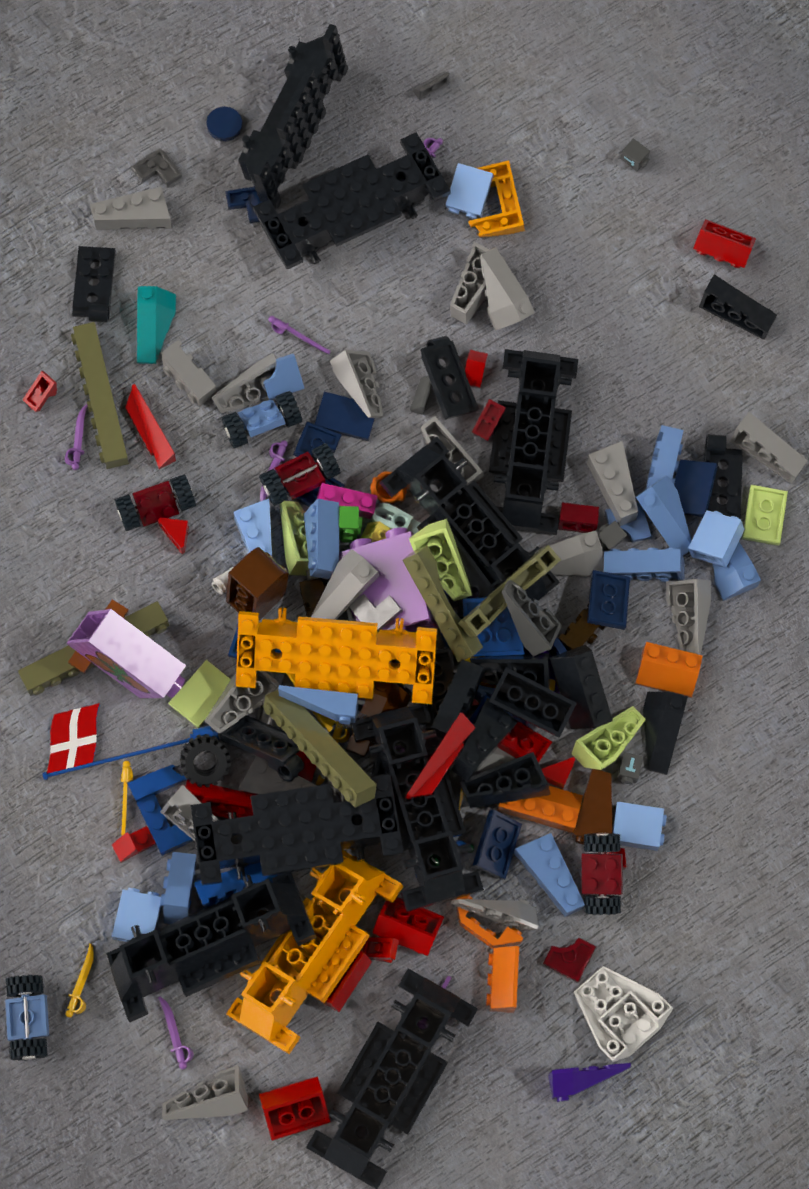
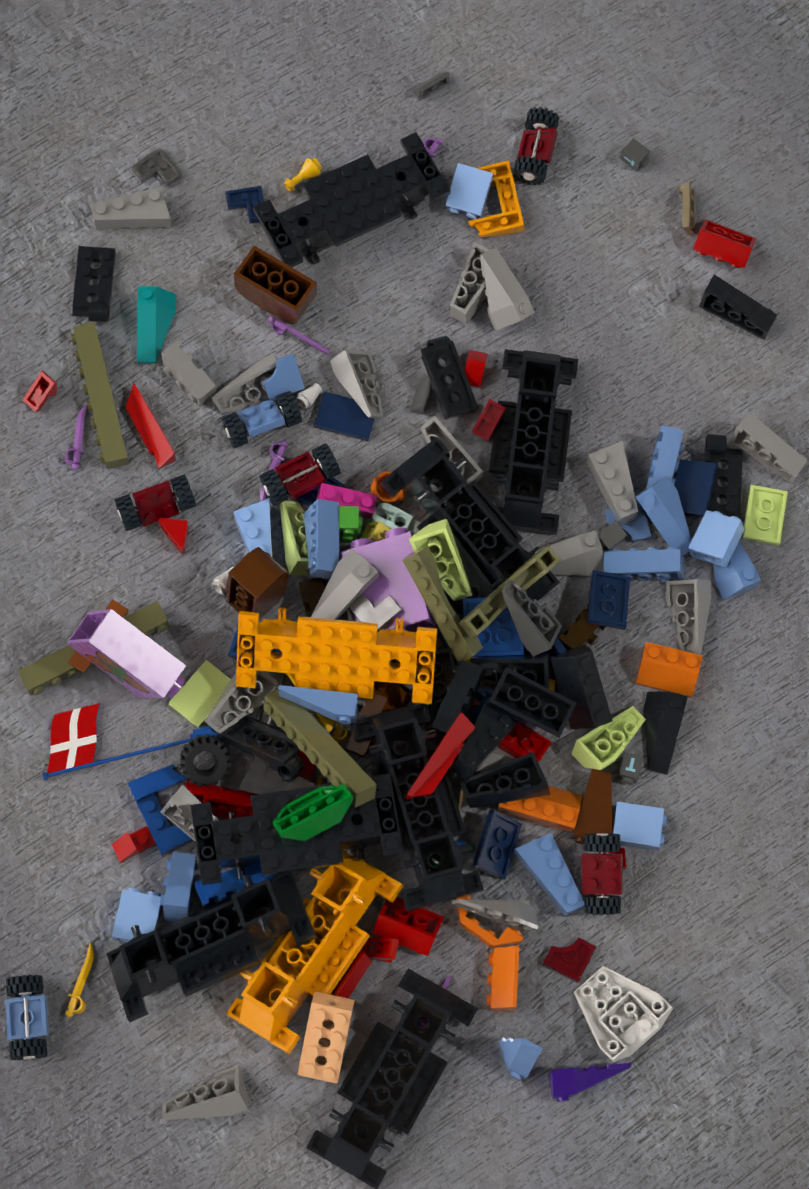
yellow sword [120,760,133,835] -> none
medium lavender sword [158,997,193,1070] -> none
dark blue tile [206,106,243,141] -> none
black piece [238,24,348,210] -> none
red slope [259,1076,331,1140] -> none
dark blue tile [293,421,341,458] -> none
red slope [541,757,575,789] -> none
dark red hinge [558,502,599,533] -> none
none -> reddish brown brick [234,245,317,325]
none -> green wedge [272,784,354,841]
none -> yellow piece [284,158,322,192]
none -> white cone [295,383,322,409]
none -> light nougat brick [297,992,355,1083]
none -> medium blue wedge [498,1037,542,1081]
none -> plate [513,107,559,185]
none -> dark tan hinge [677,182,695,235]

